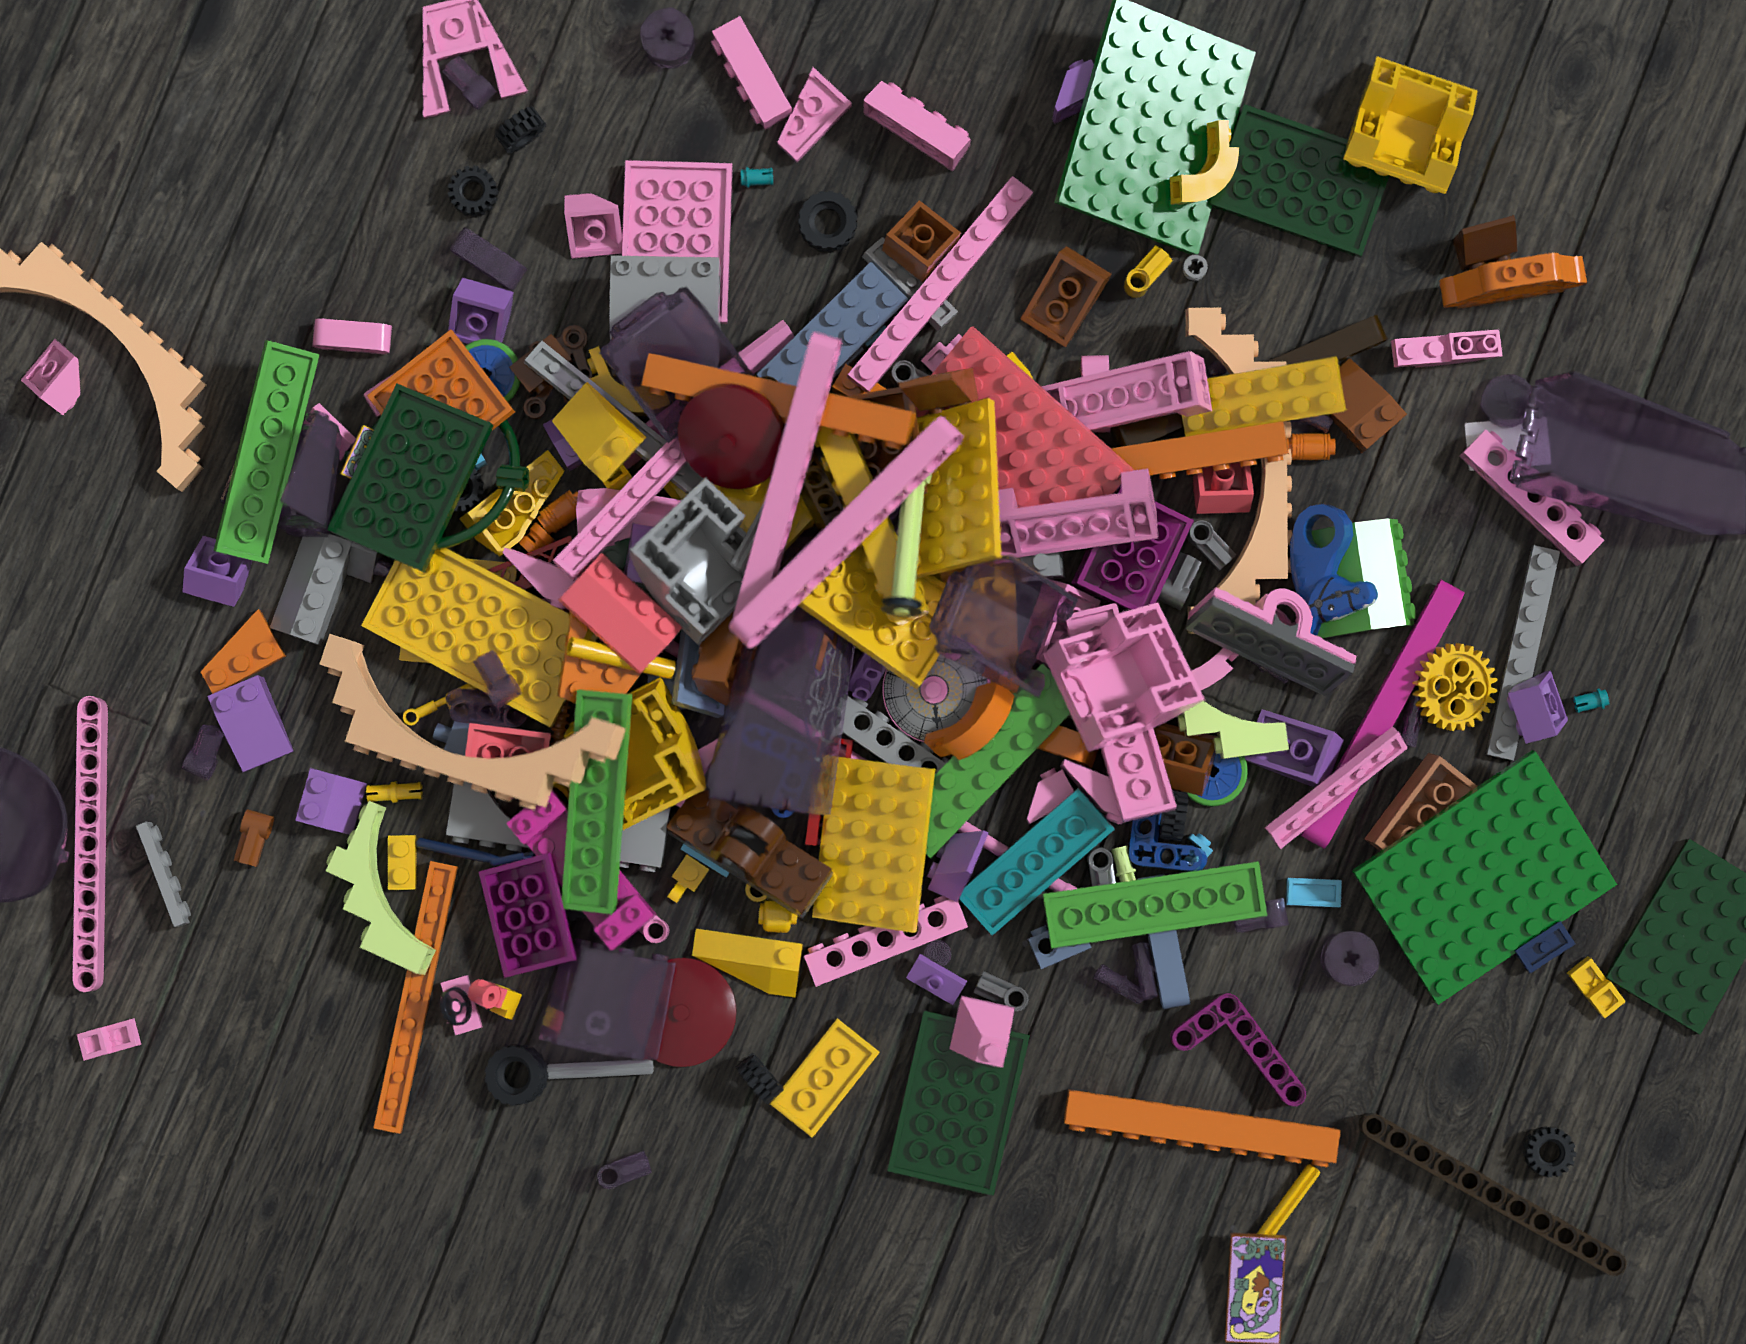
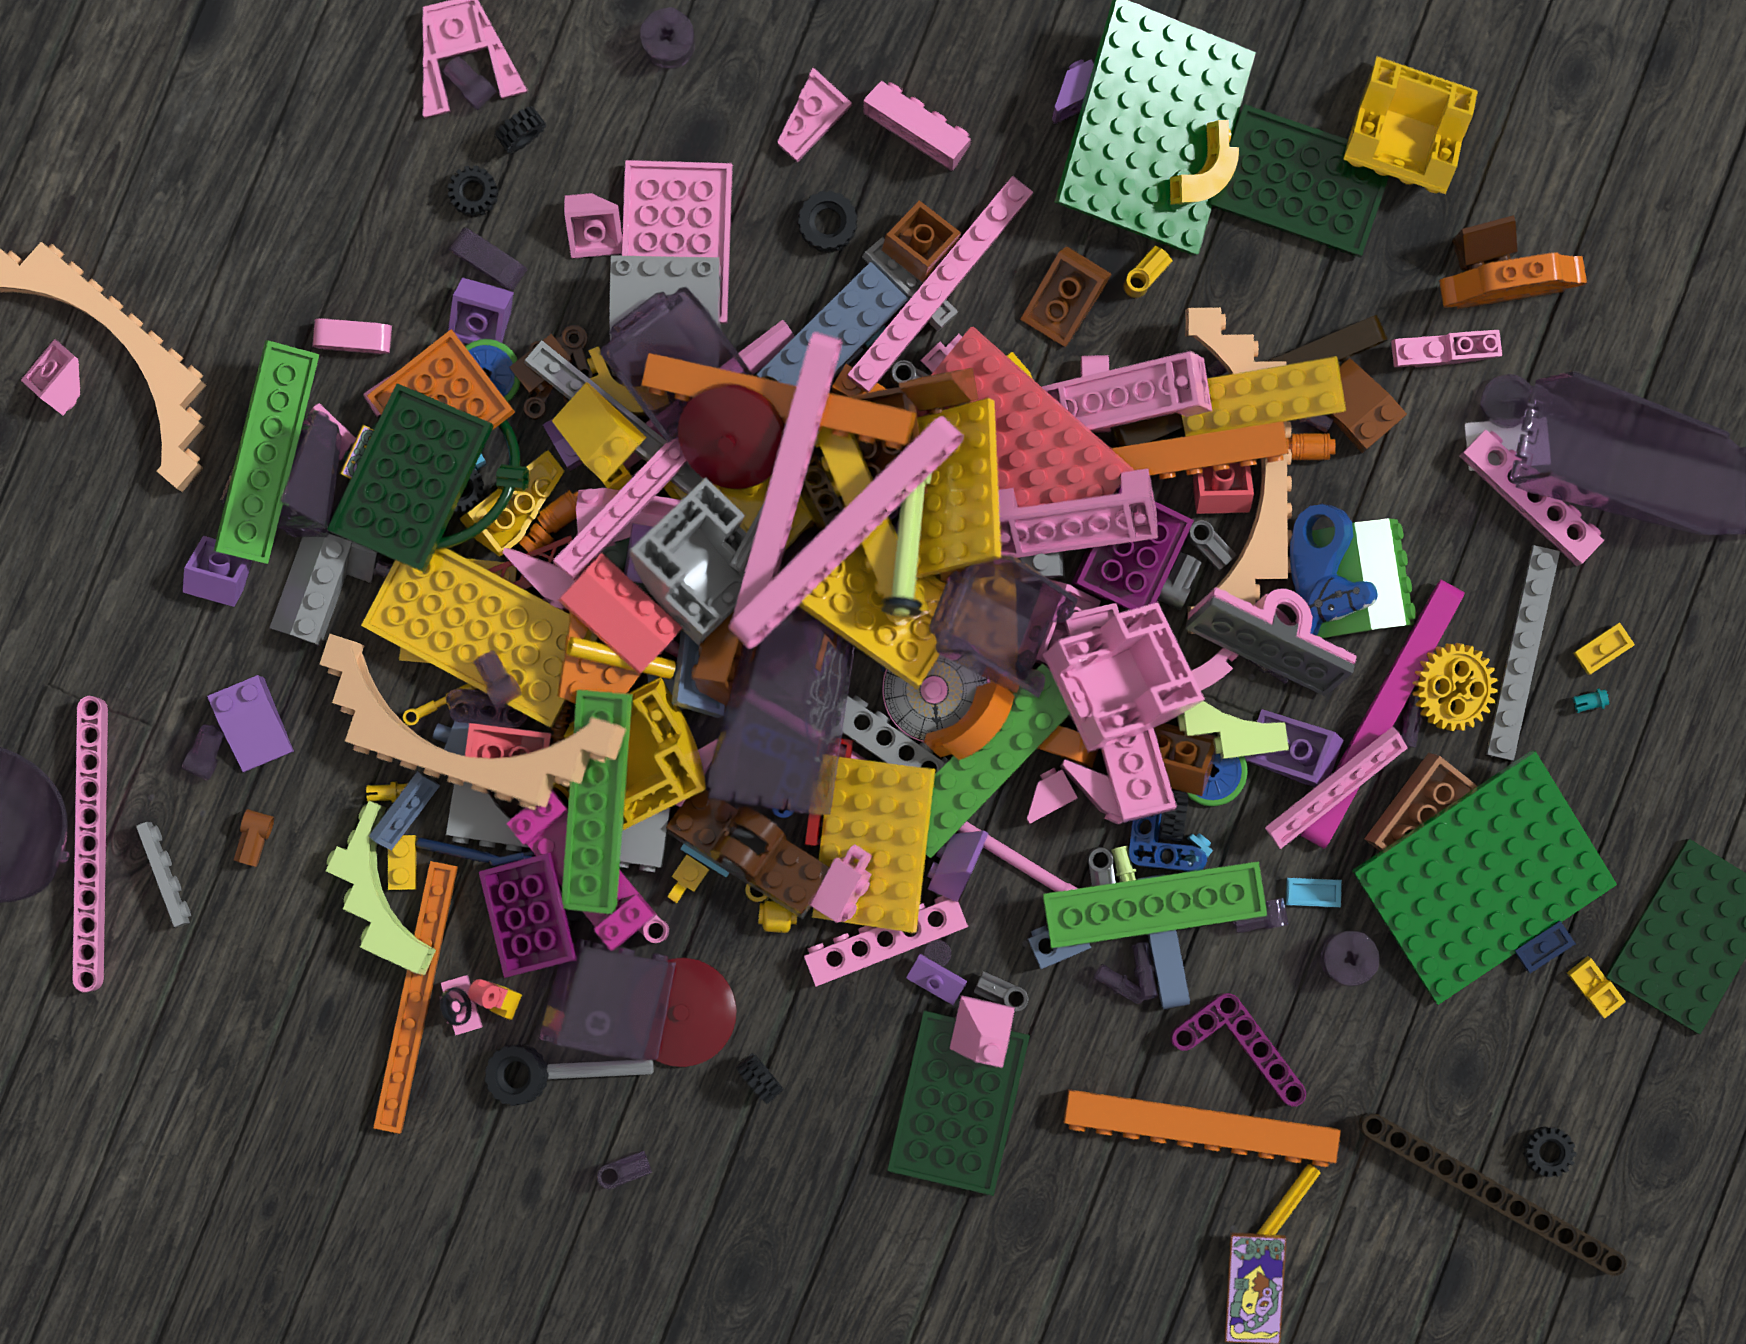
bright pink slope [77,1018,141,1060] -> none
orange wing [201,609,286,694] -> none
medium lavender slope [295,768,367,835] -> none
yellow wedge [692,929,803,997] -> none
bright pink brick [711,16,792,129] -> none
teal pin [740,167,773,188] -> none
yellow tile [770,1018,880,1138] -> none
medium lavender hips [846,652,886,701] -> none
teal plate [959,787,1115,935] -> none
light grey bush [1183,255,1208,281] -> none
medium lavender slope [1507,670,1568,744] -> none
none -> sand blue plate [369,771,440,850]
none -> bright pink brick [810,845,872,922]
none -> yellow plate [1573,623,1635,675]

